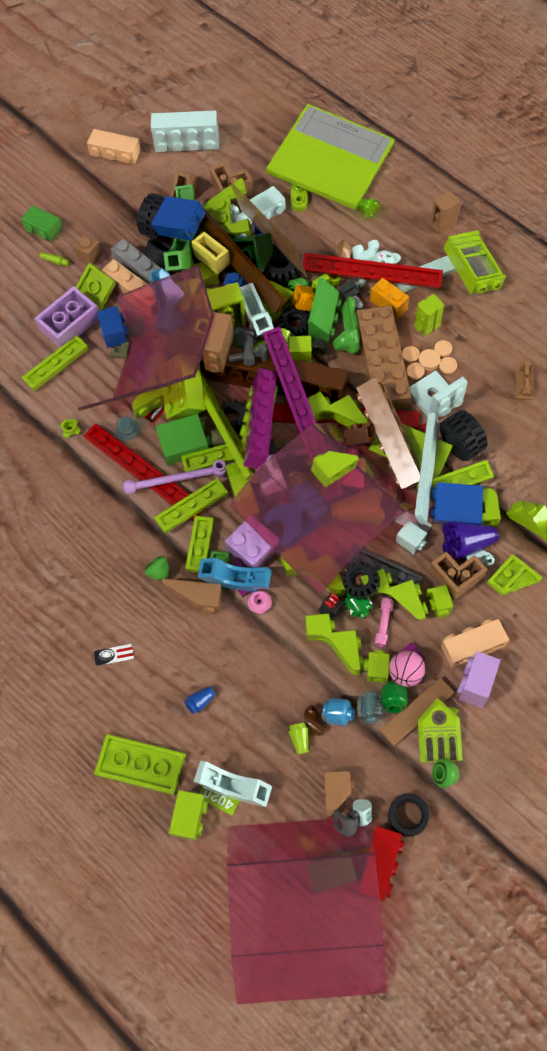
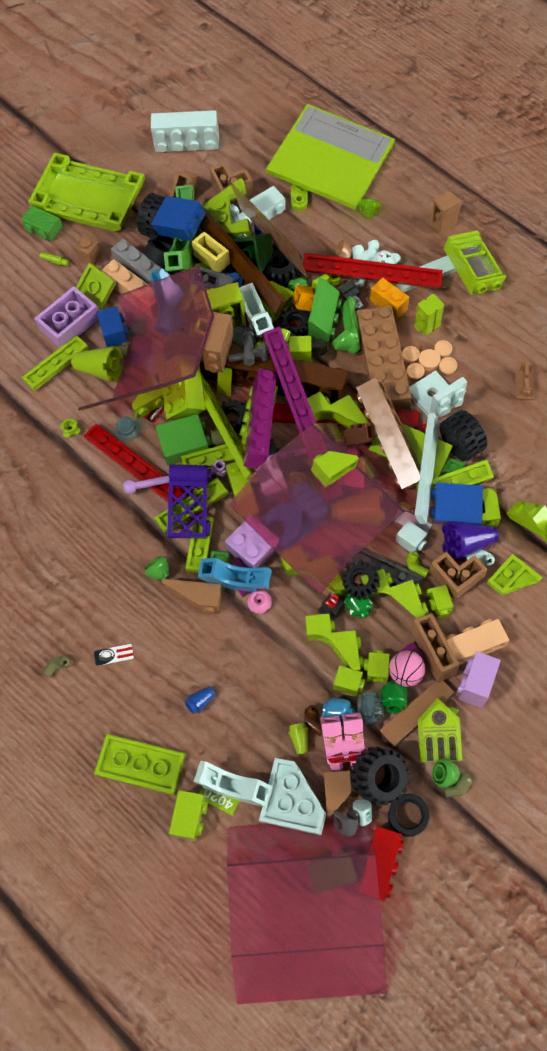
light nougat brick [87,129,141,165] -> none
bright pink bar [374,598,394,647] -> none
none -> lime slope [28,153,145,232]
none -> olive arm [41,656,70,678]
none -> lime cone [71,346,123,382]
none -> dark purple piece [167,464,211,539]
none -> dark grey brick [191,265,234,289]
none -> lime sticker [217,368,232,397]
none -> light aqua plate [259,758,326,836]
none -> bright pink hips [320,713,365,772]
none -> lime brick [333,665,365,697]
none -> black tyre [350,746,410,805]
none -> lime arm [406,551,429,578]
none -> medium nougat brick [411,613,460,682]
none -> bright green tile [441,457,466,475]
none -> olive arm [444,772,472,798]

